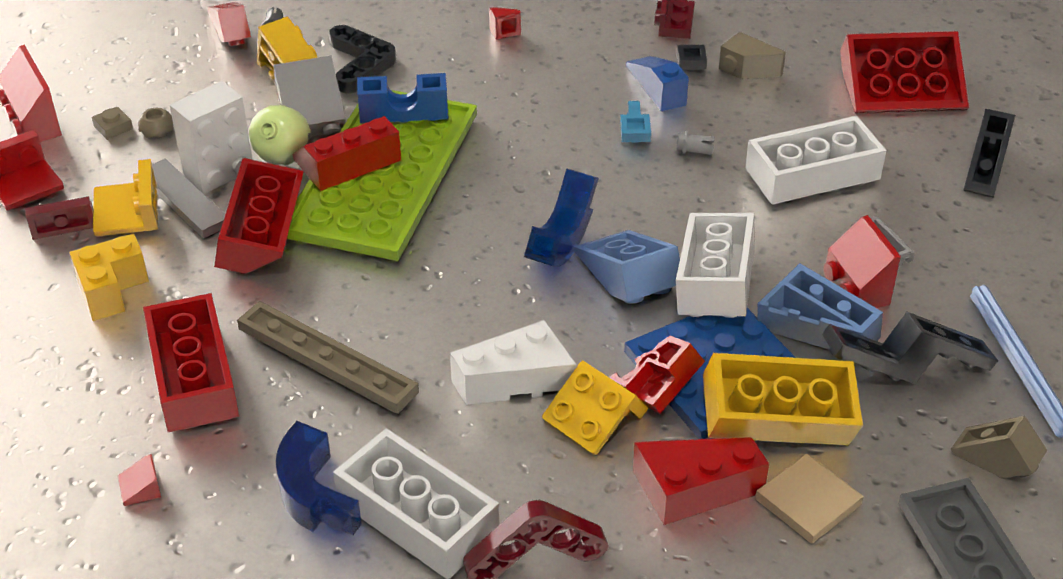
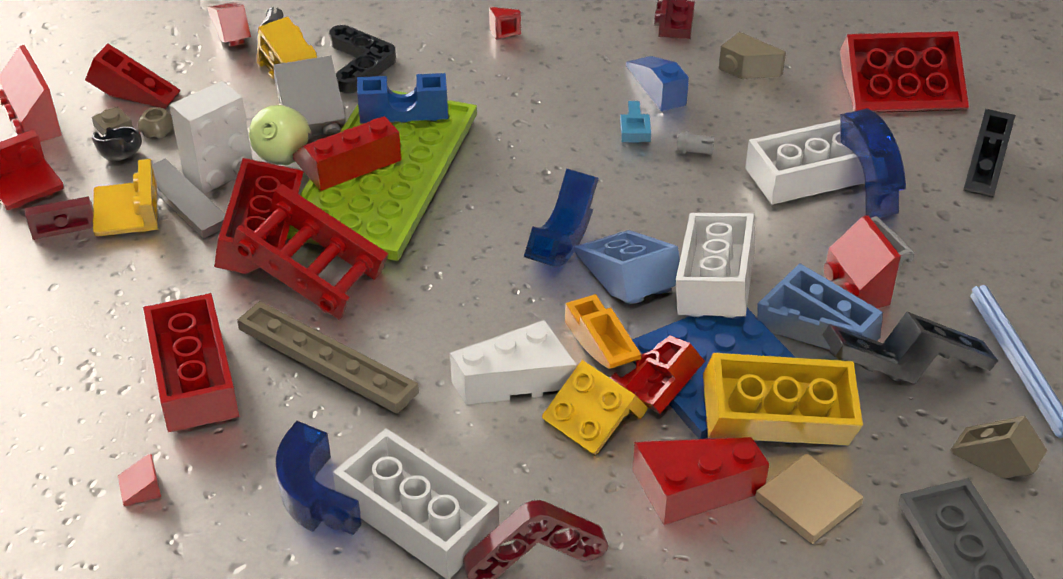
yellow brick [69,233,149,321] -> none
black plate [677,45,707,71] -> none
none -> red slope [85,43,180,109]
none -> black hair [92,127,142,162]
none -> red fence [231,184,389,320]
none -> light orange slope [565,294,641,369]
none -> clear blue arch [840,108,906,218]

